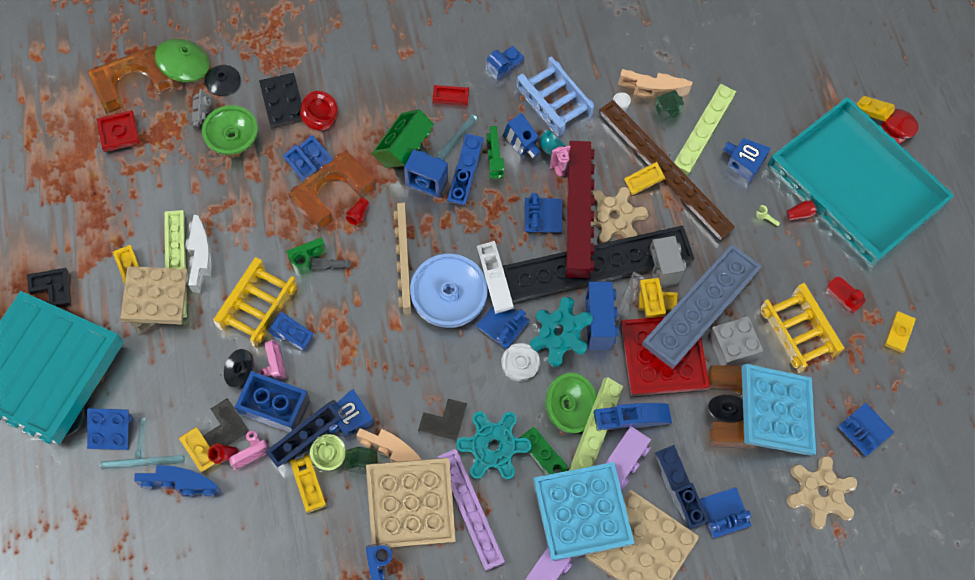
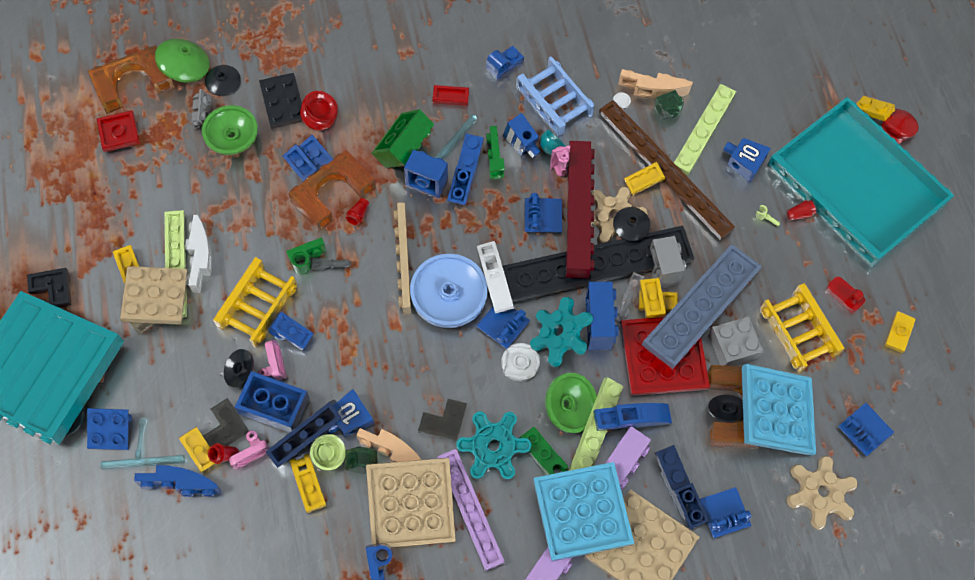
none -> black dish [613,207,651,242]

